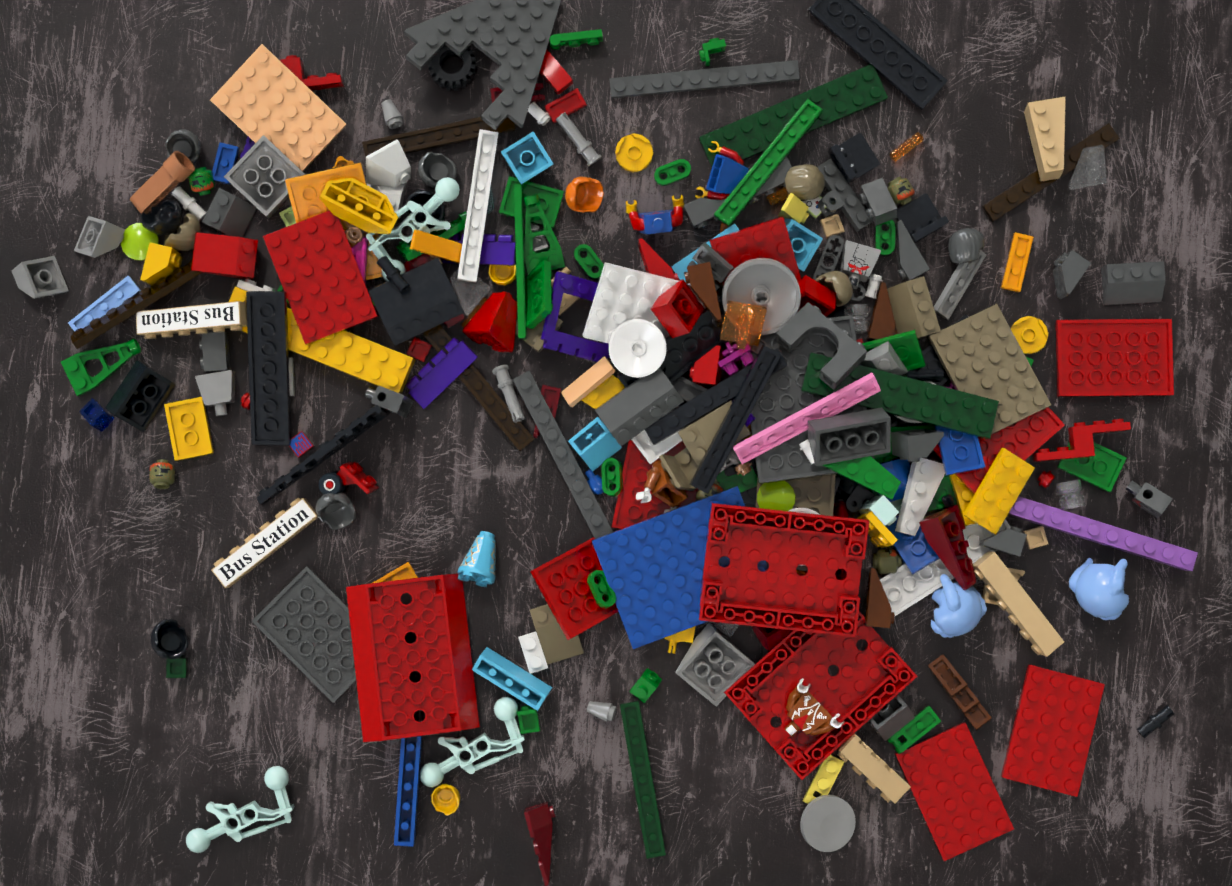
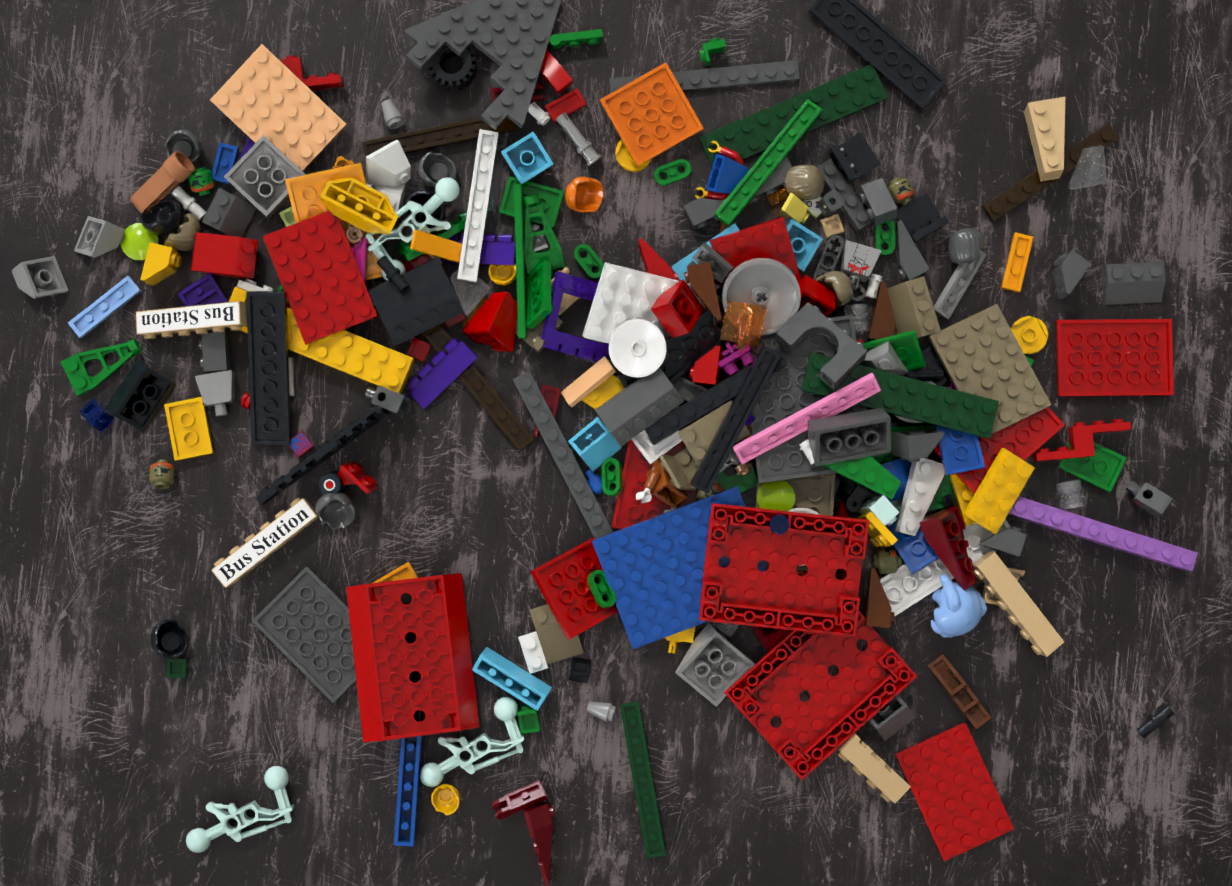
dark brown plate [70,259,202,349] -> none
medium azure cone [457,531,496,587] -> none
light grey pin [492,365,525,423] -> none
torso [626,195,684,234] -> none
green bracket [629,668,662,703] -> none
dark orange torso [784,678,845,737] -> none
light grey piece [800,795,856,852] -> none
light yellow plate [803,755,844,804] -> none
green plate [887,705,941,754] -> none
clear orange axle [889,132,924,161] -> none
red plate [1001,664,1105,797] -> none
tan tile [1023,526,1048,549] -> none
red plate [1038,471,1055,488] -> none
light blue piece [1069,558,1129,620] -> none
none -> dark purple wing [177,274,229,306]
none -> dark red hinge [492,780,548,820]
none -> black slope [569,657,591,683]
none -> orange plate [600,62,704,167]
none -> clear blue tile [769,514,789,535]

